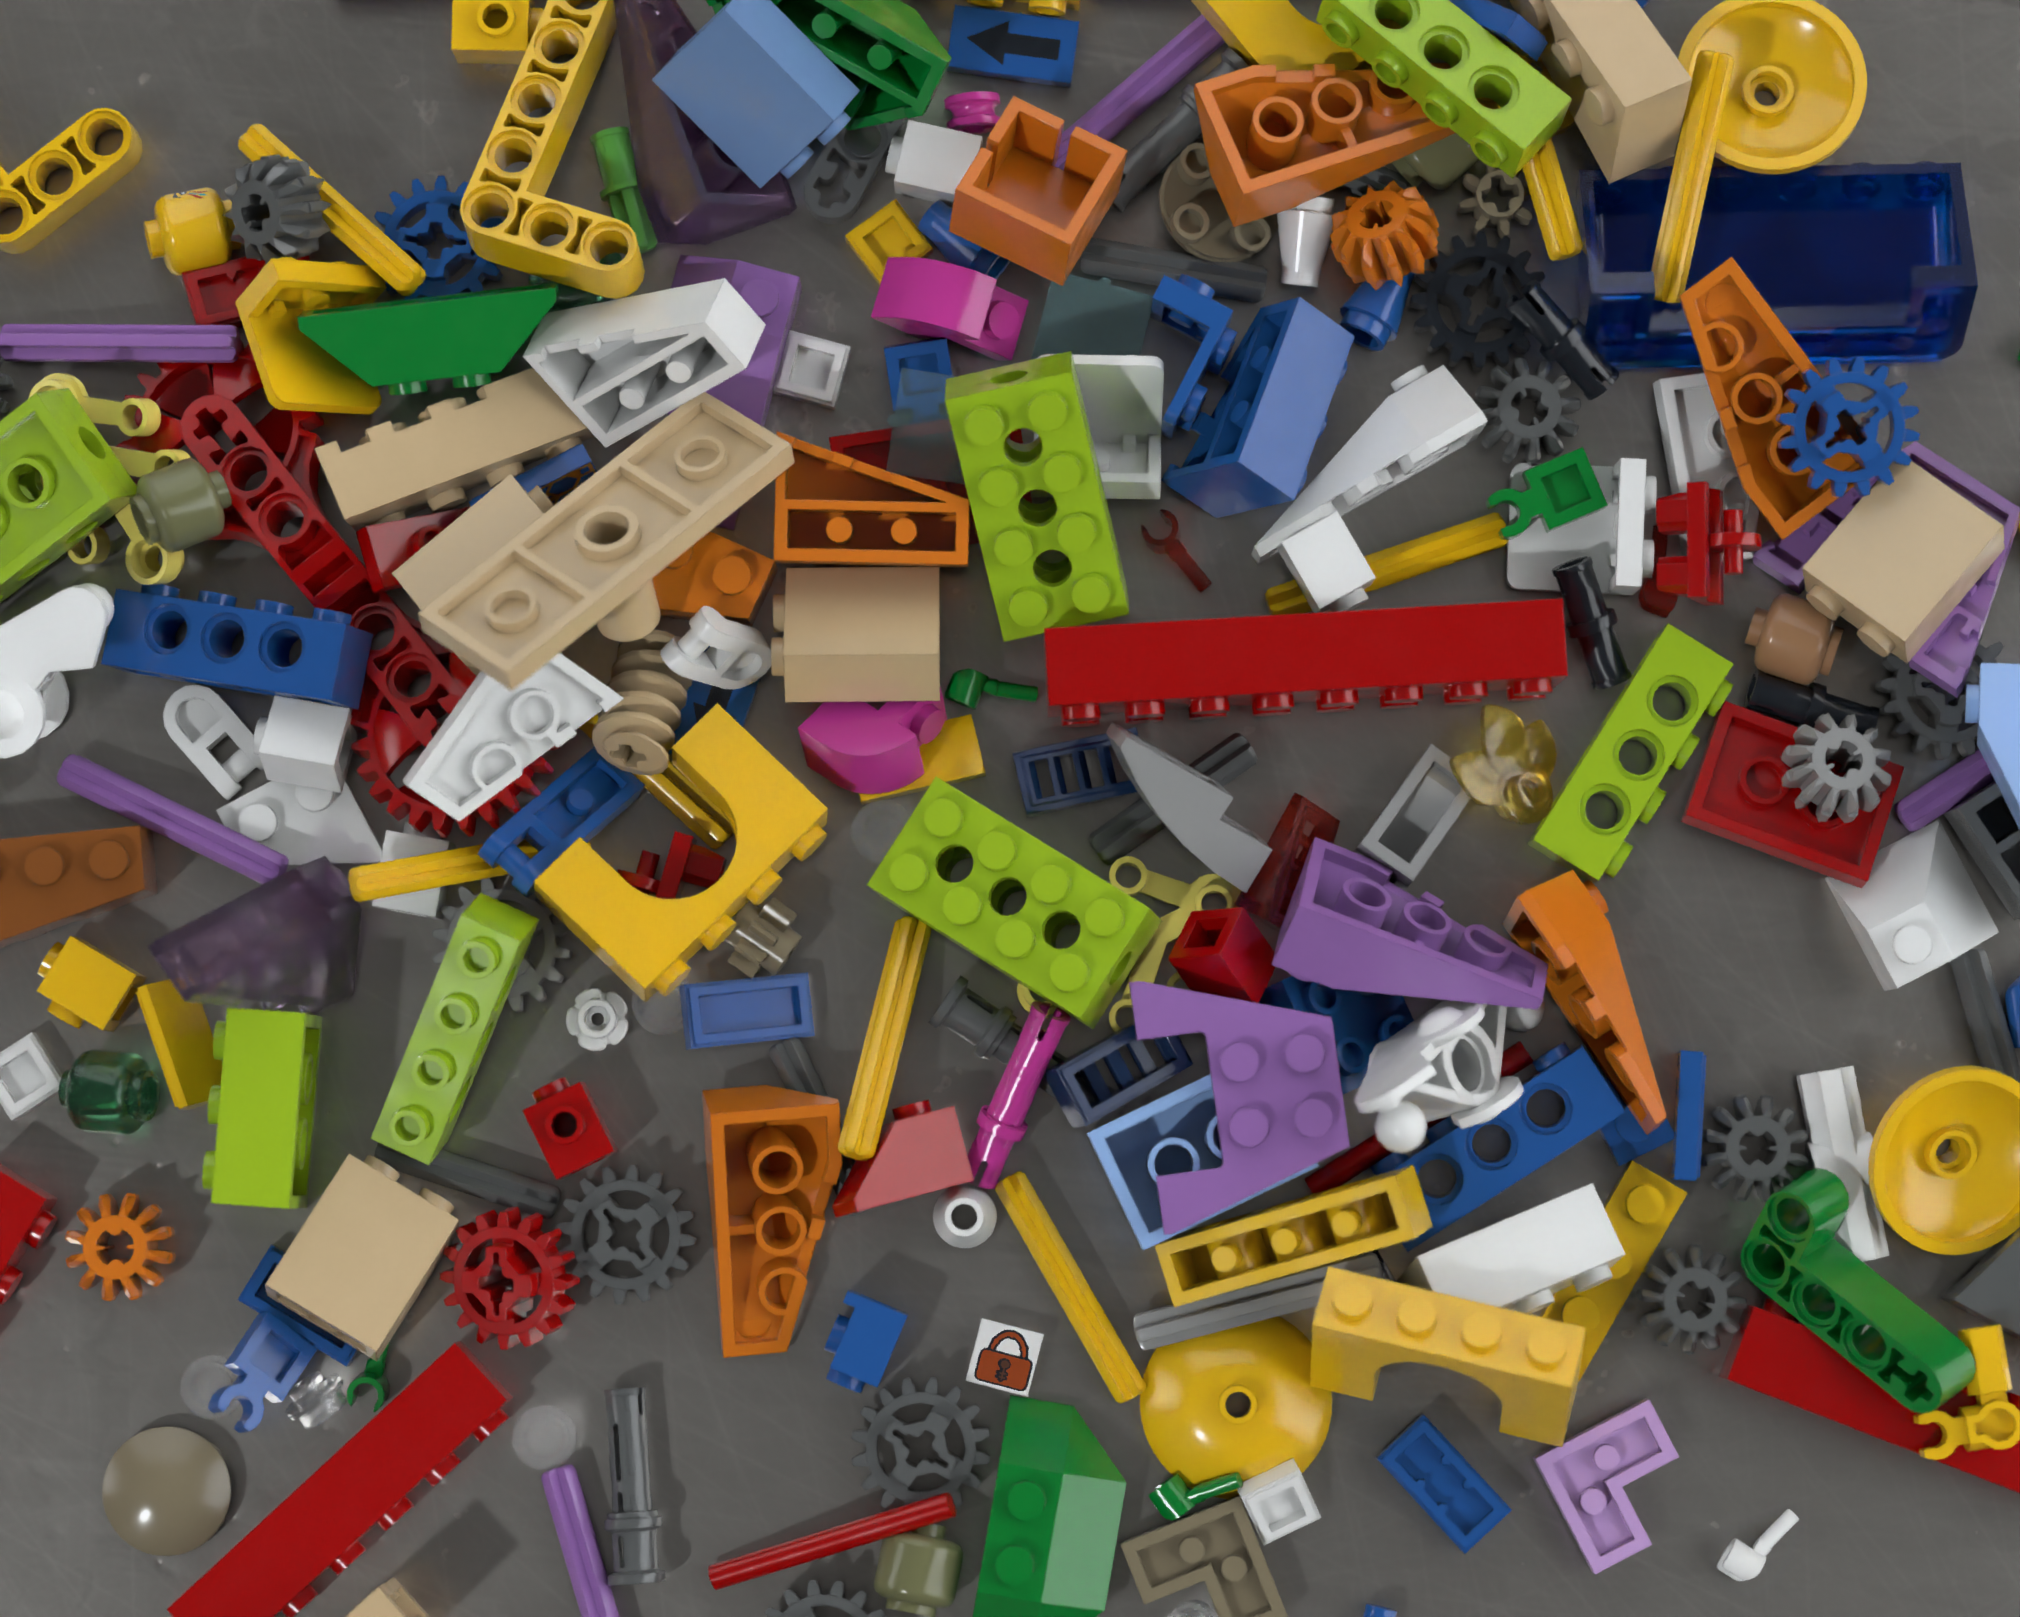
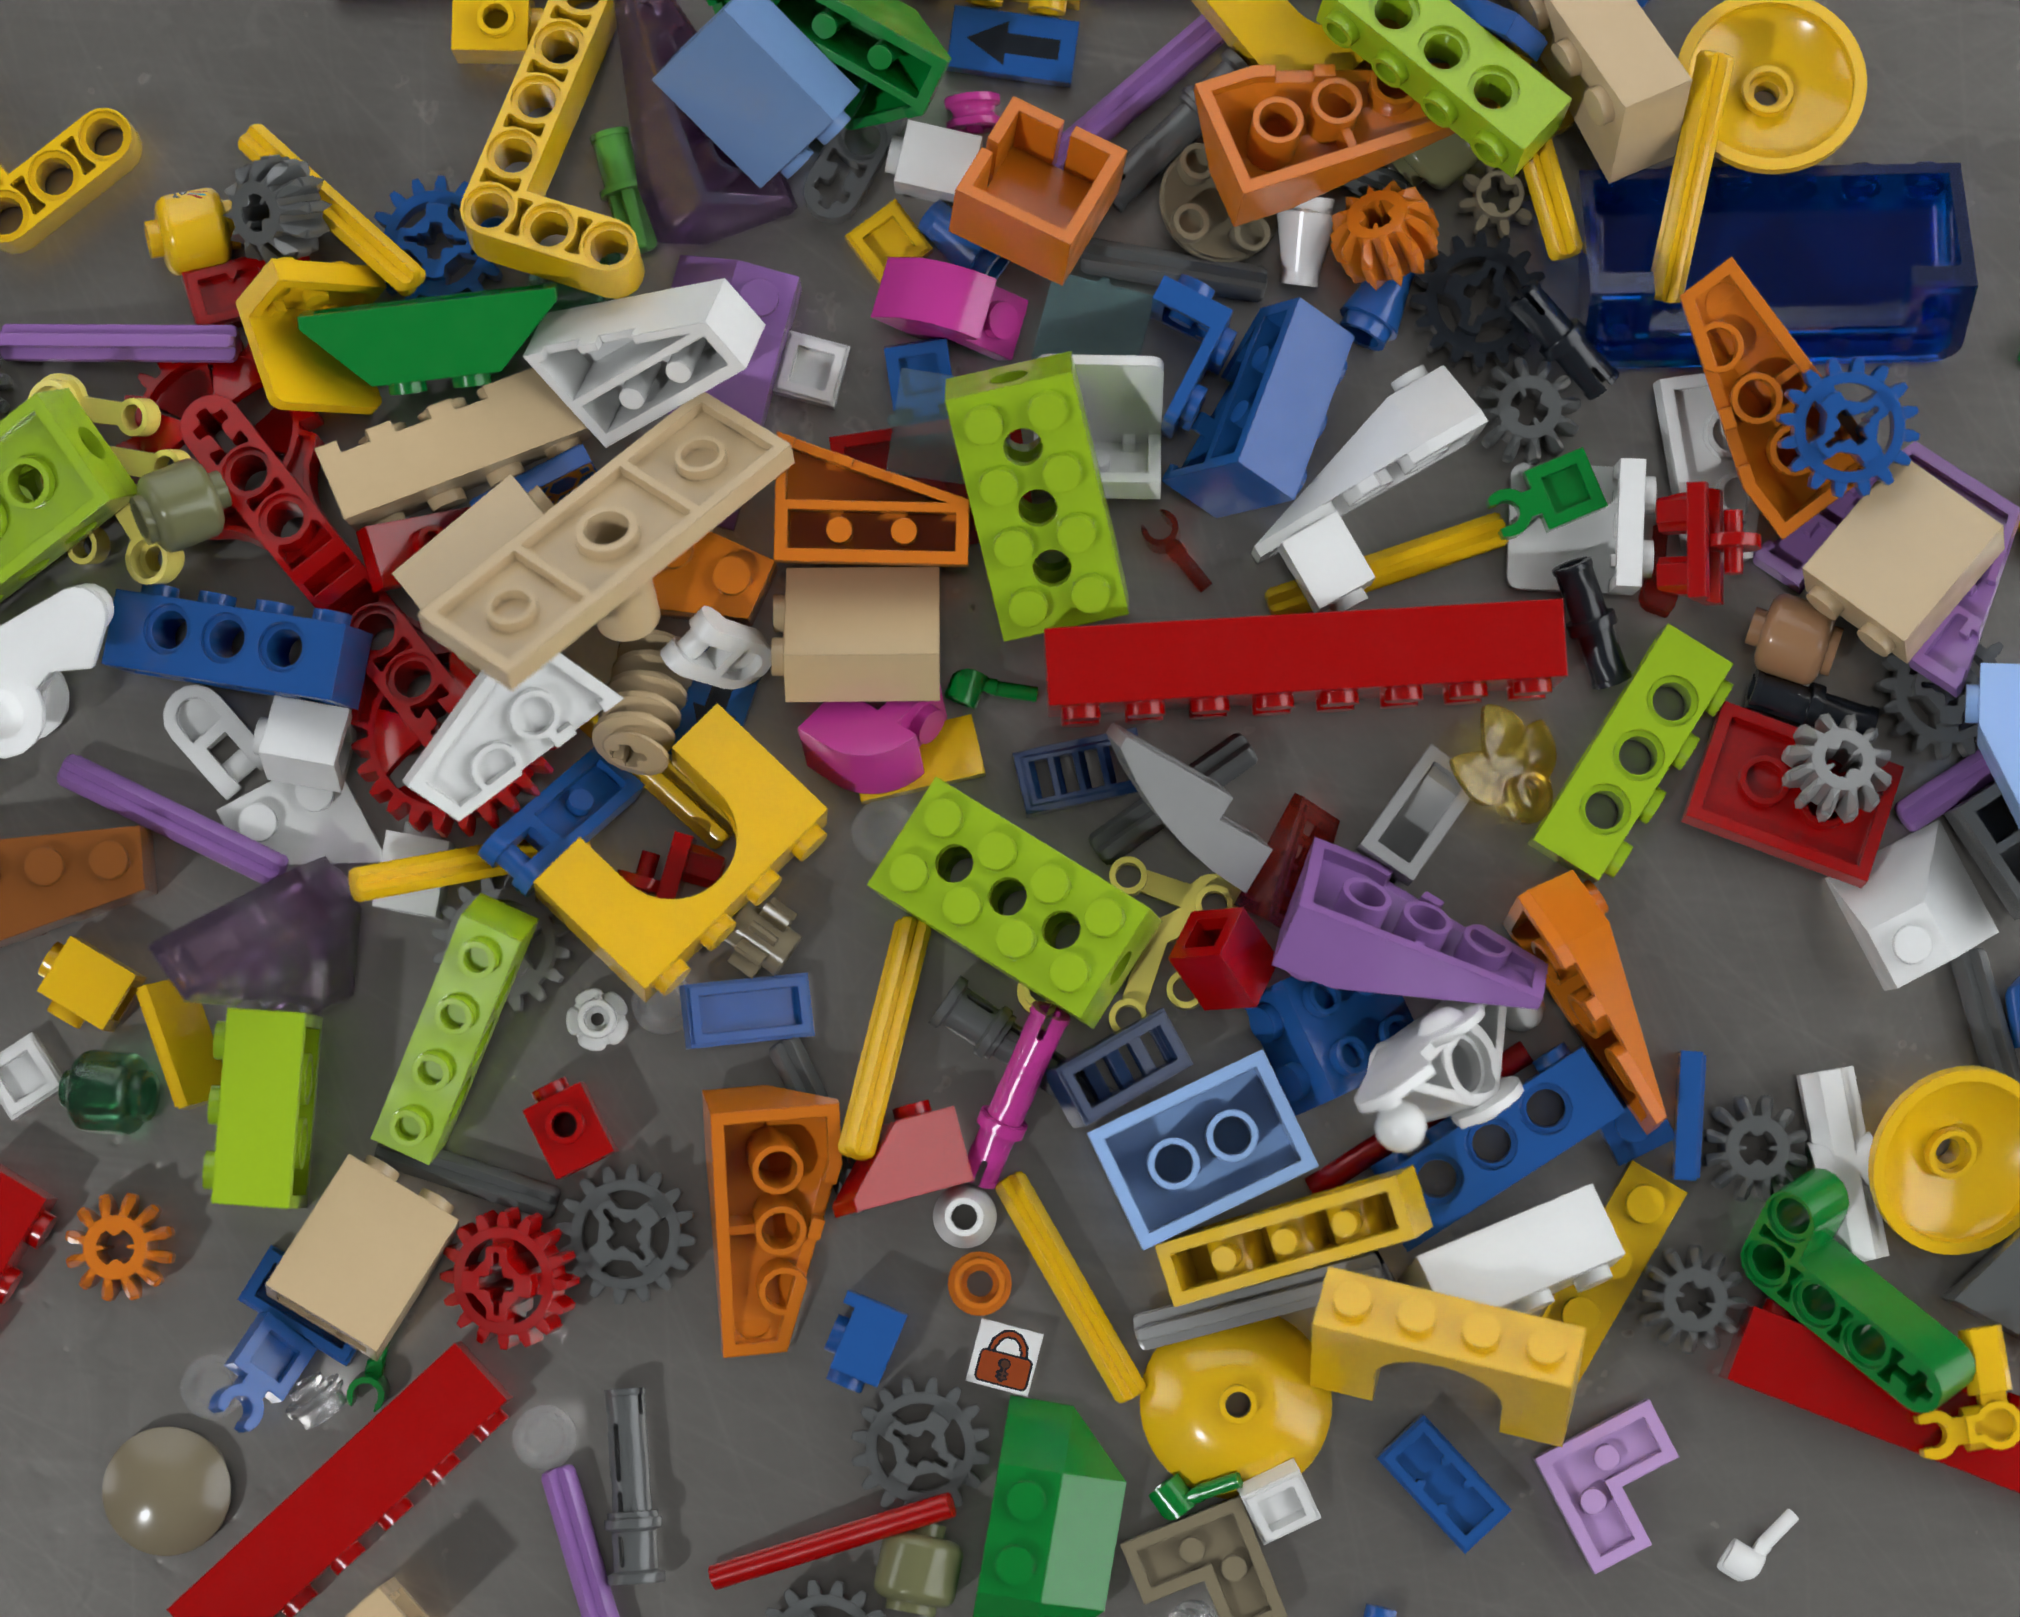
medium lavender wing [1129,981,1350,1235] -> none
none -> orange plate [948,1251,1012,1316]

